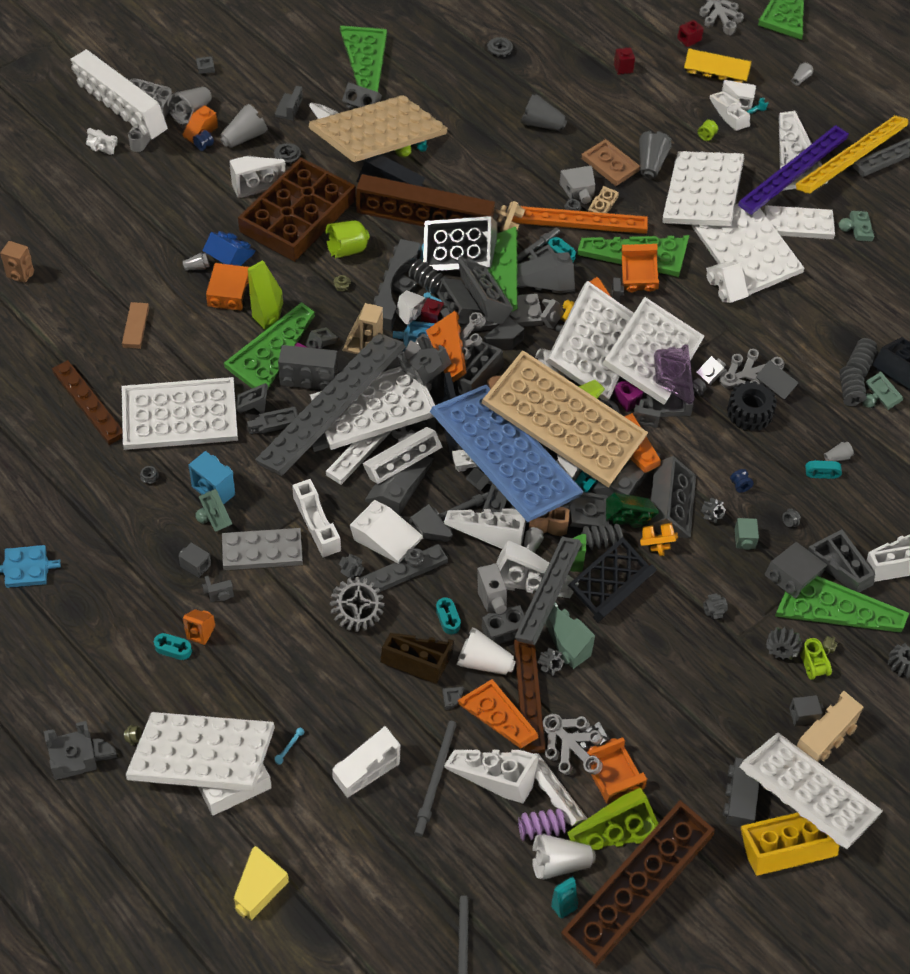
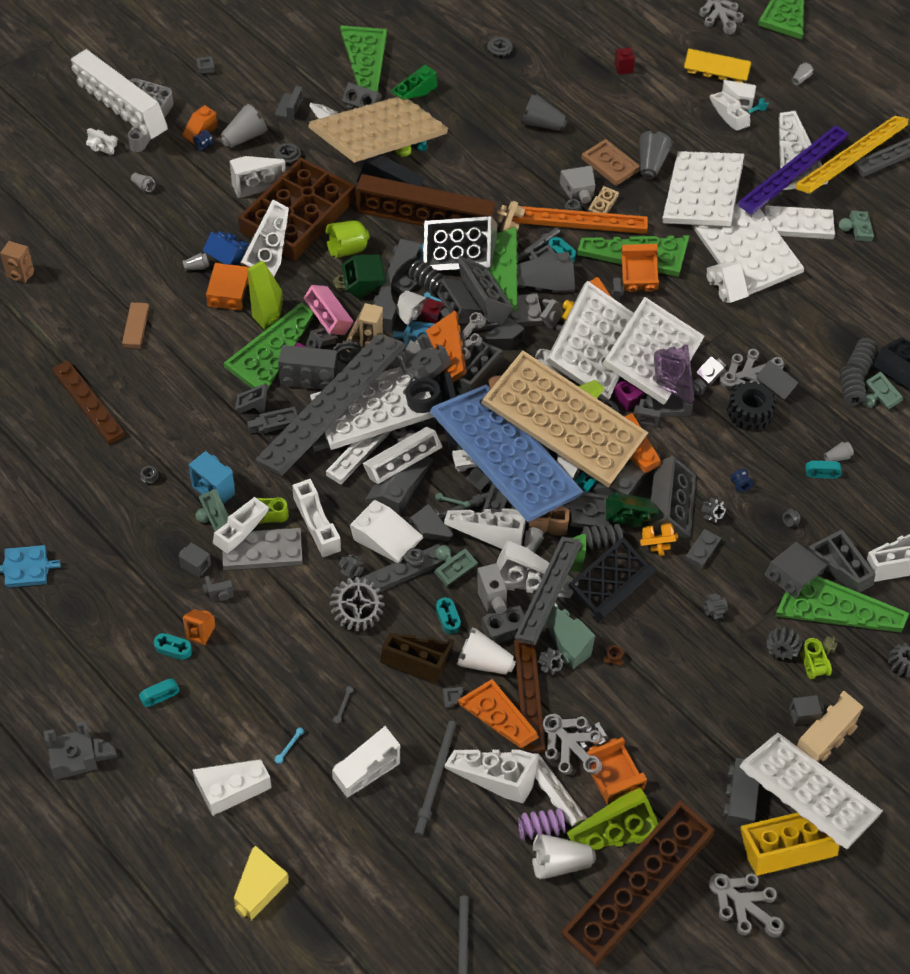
white plate [122,377,238,450] -> none
olive plate [124,725,142,746] -> none
white plate [126,712,275,791] -> none
light grey cone [167,87,212,124] -> none
teal slope [551,877,578,918] -> none
dark red brick [677,20,704,47] -> none
lime wheel [698,120,718,141] -> none
sand green brick [734,518,759,550] -> none
none -> light grey cone [131,173,156,192]
none -> teal beam [139,678,180,707]
none -> white slope [213,497,269,554]
none -> white wedge [240,200,289,277]
none -> lime piece [257,497,289,524]
none -> bright pink brick [303,285,354,335]
none -> dark grey gear [333,340,362,362]
none -> dark grey hinge [333,686,354,725]
none -> dark green slope [341,254,386,300]
none -> green slope [391,65,437,100]
none -> black tyre [405,378,442,413]
none -> sand green plate [434,545,478,587]
none -> sand green hinge [435,493,471,508]
none -> reddish brown plate [603,645,625,666]
none -> dark grey plate [685,529,721,569]
none -> light grey plant [709,873,784,937]

